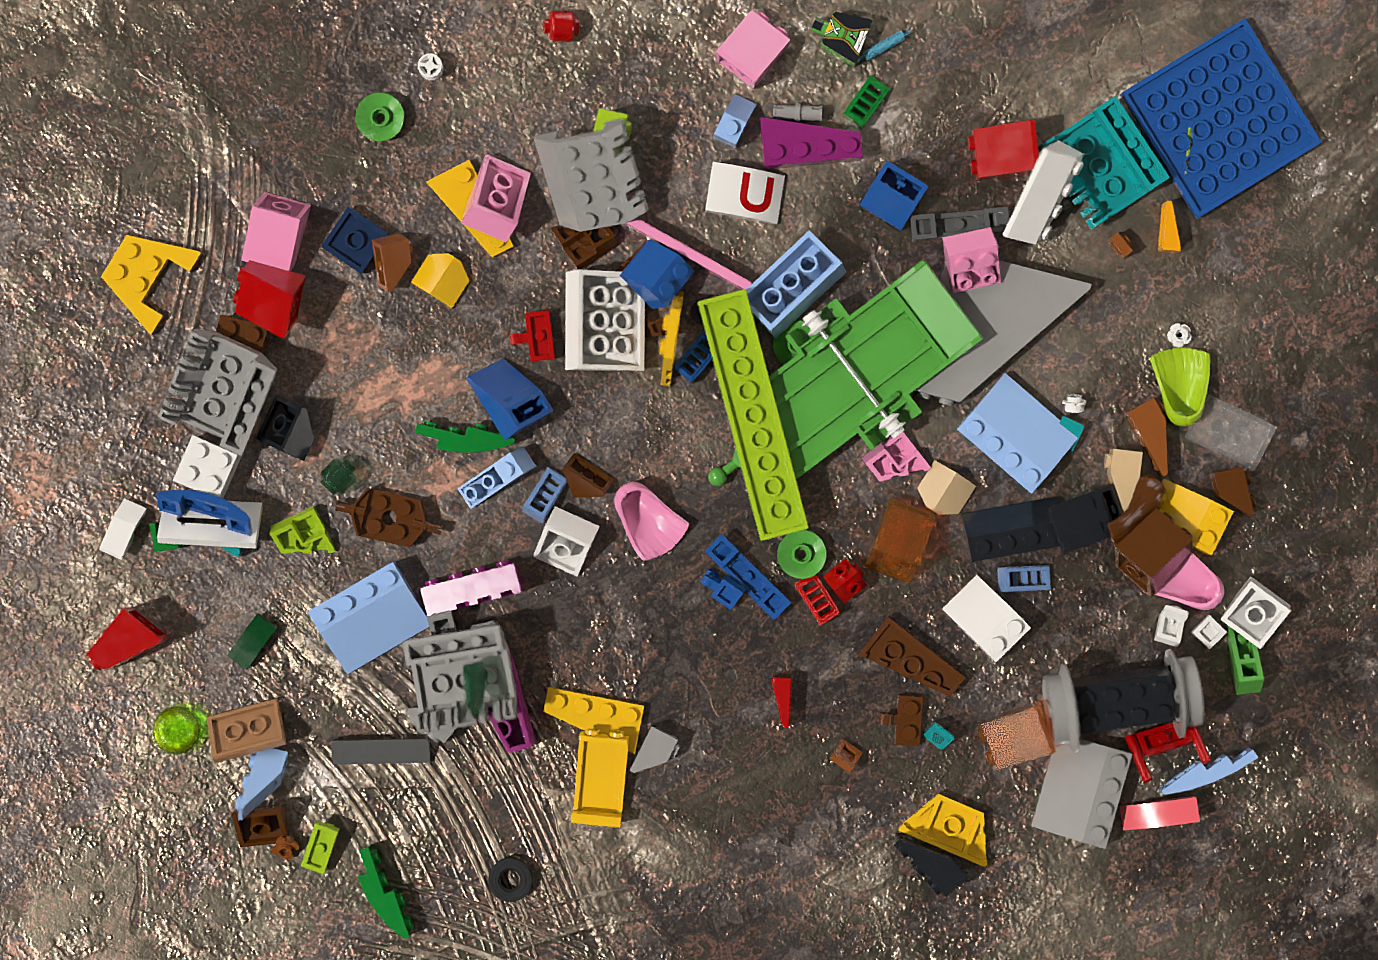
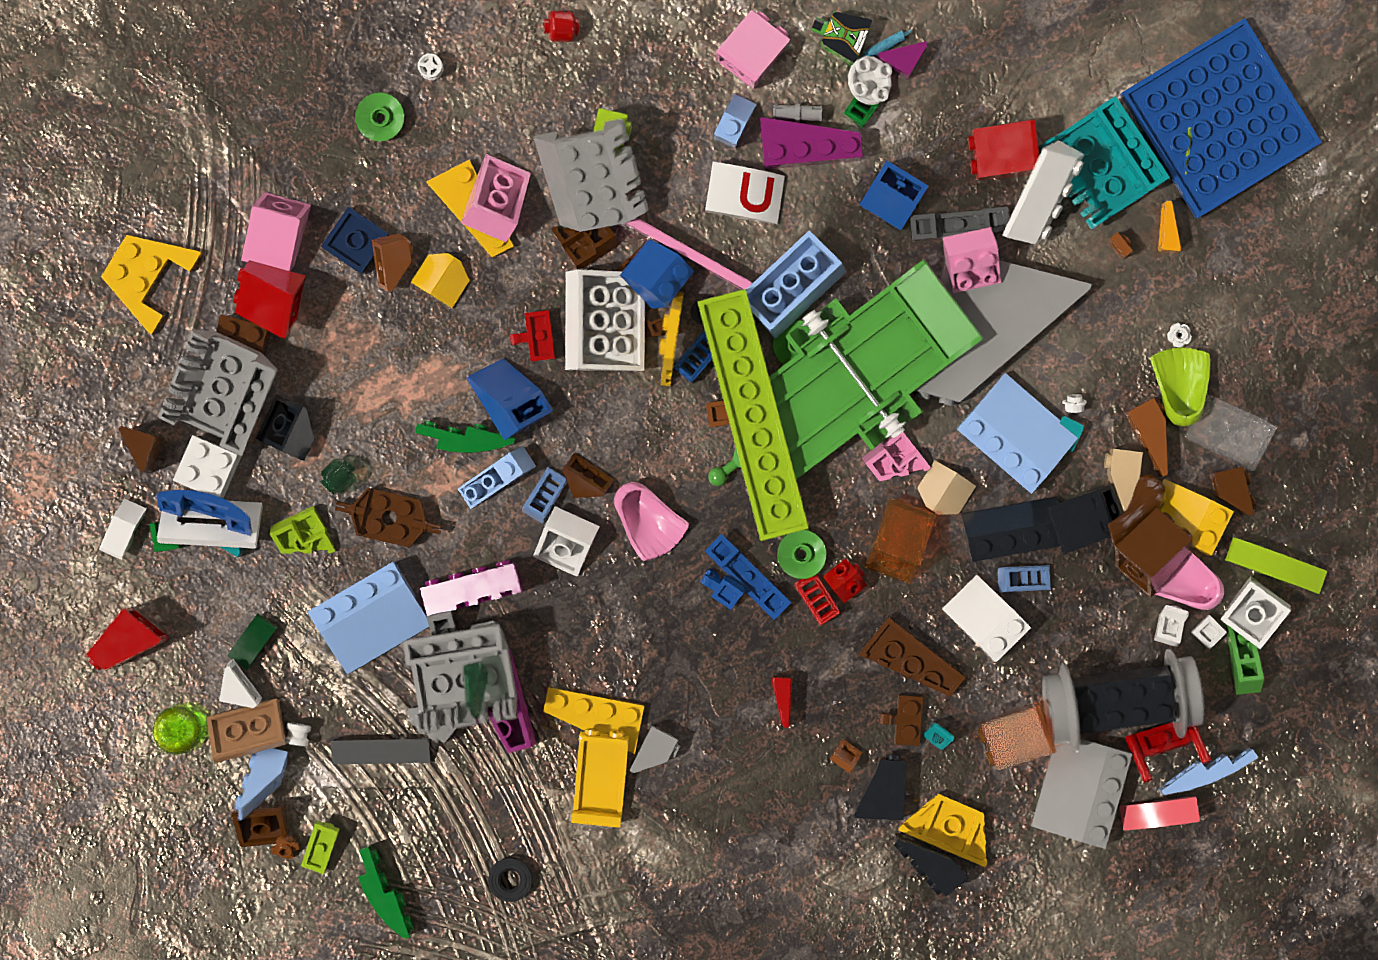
none -> reddish brown slope [118,426,164,473]
none -> white slope [219,659,262,708]
none -> white wheel [285,723,311,746]
none -> dark orange plate [706,401,730,428]
none -> white dish [848,56,892,105]
none -> black slope [853,754,906,820]
none -> magenta slope [877,41,927,79]
none -> lime slope [1225,537,1327,594]

